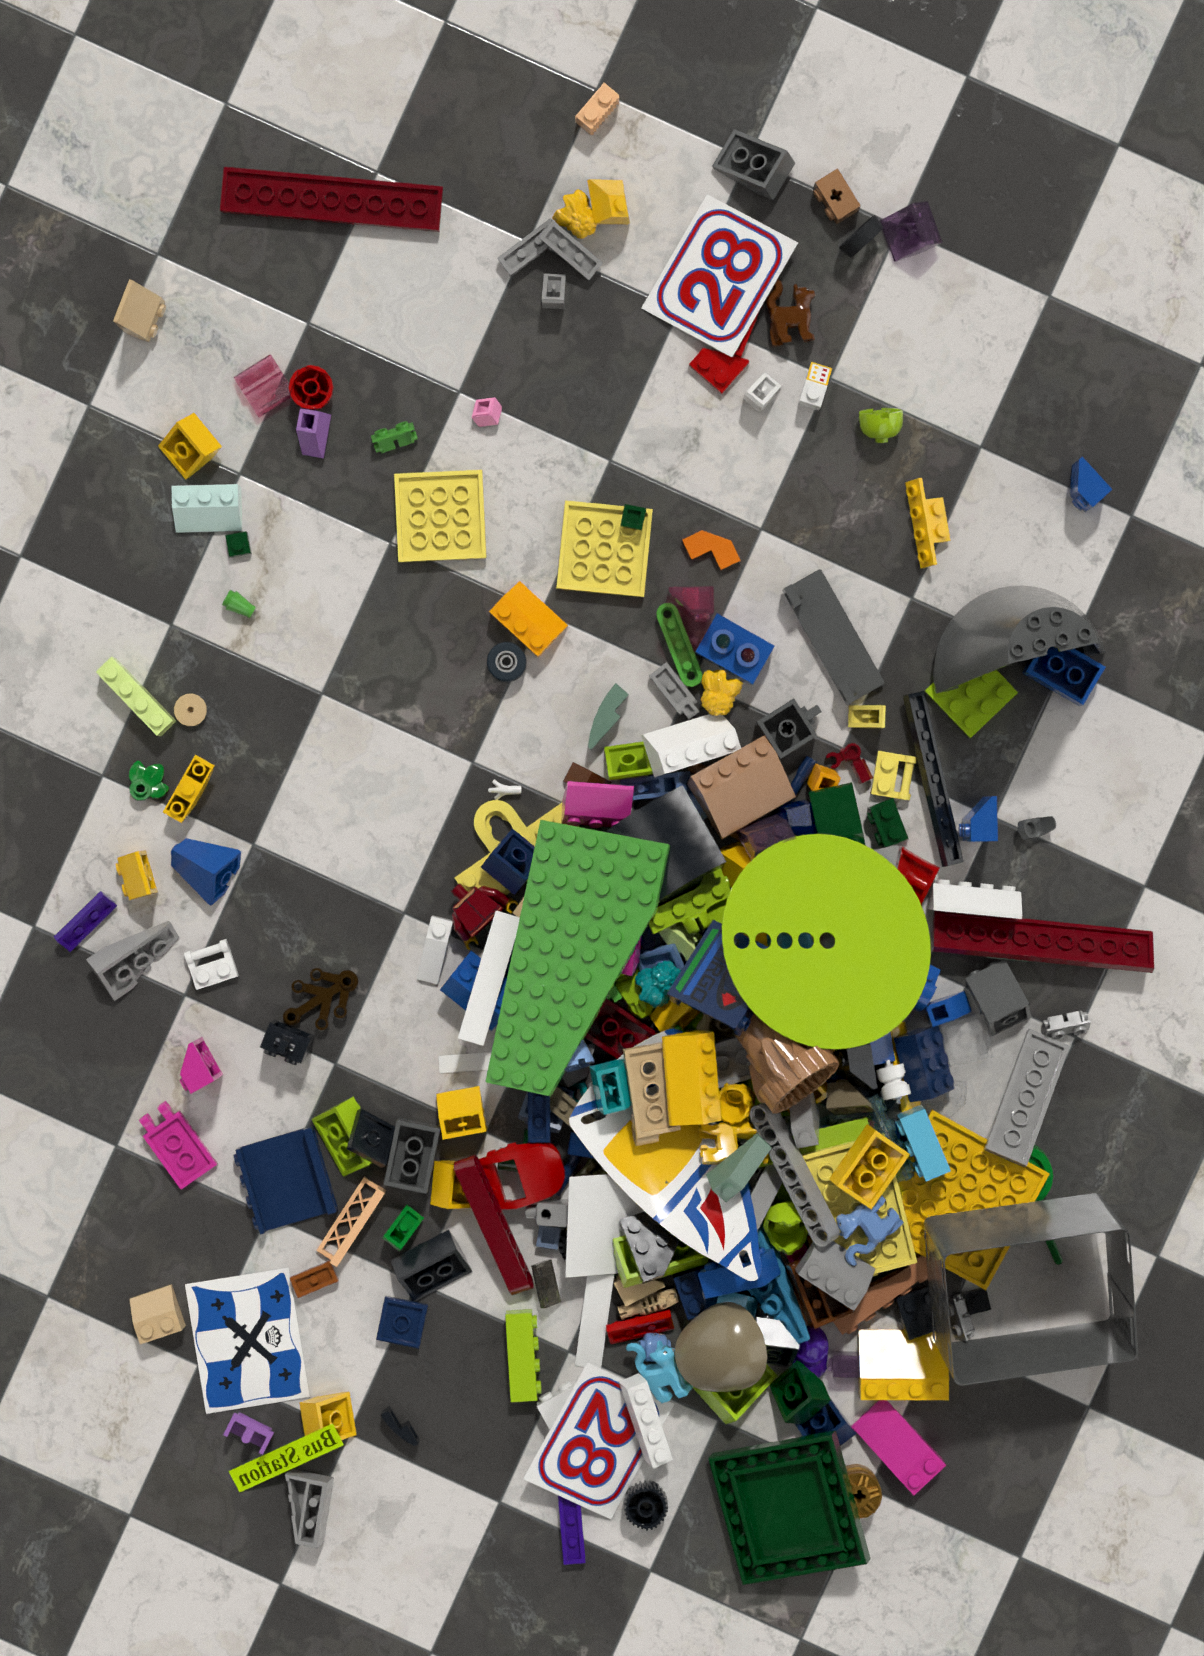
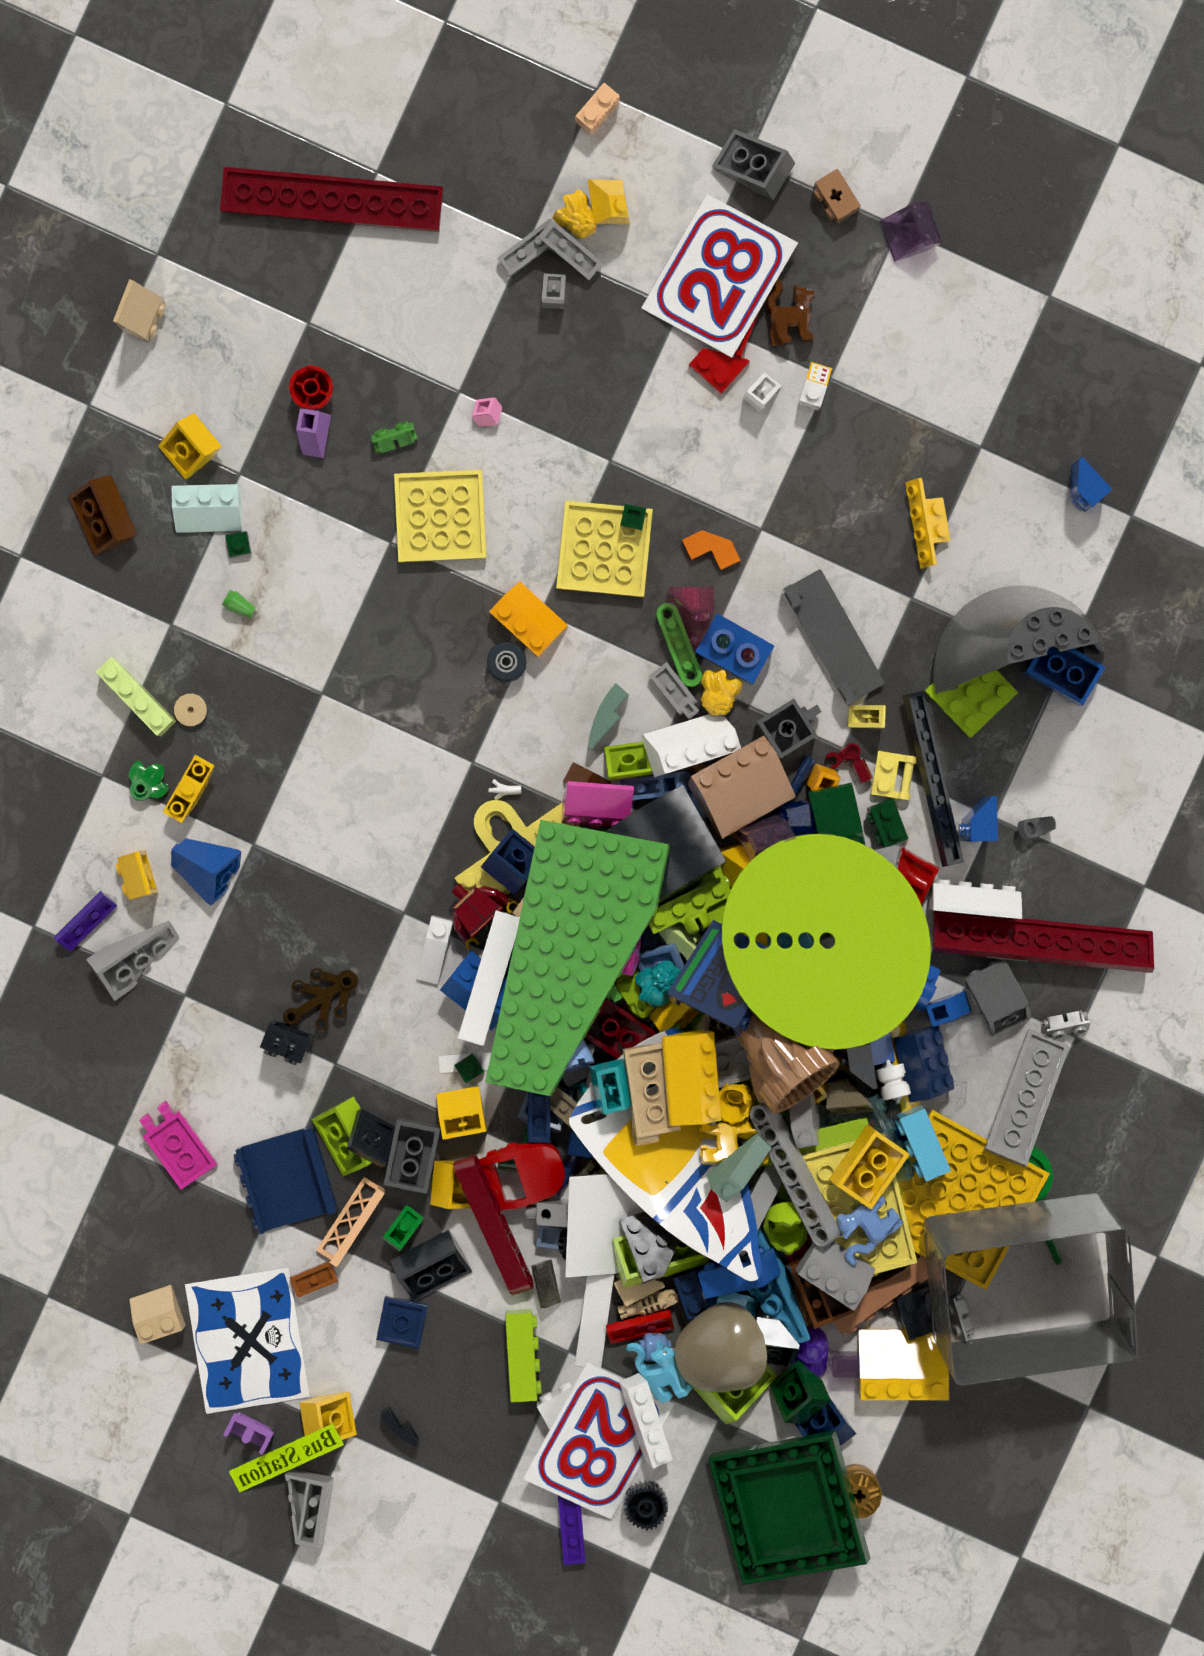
dark pink slope [180,1037,223,1094] -> none
white plate [184,939,239,990] -> none
clear pink slope [234,354,291,417] -> none
black tyre [839,215,884,258] -> none
dark pink slope [851,1400,946,1495] -> none
lime cylinder [859,408,903,443] -> none
black plate [964,1288,991,1315] -> none
none -> reddish brown slope [68,475,137,556]
none -> dark green plate [454,1053,485,1083]

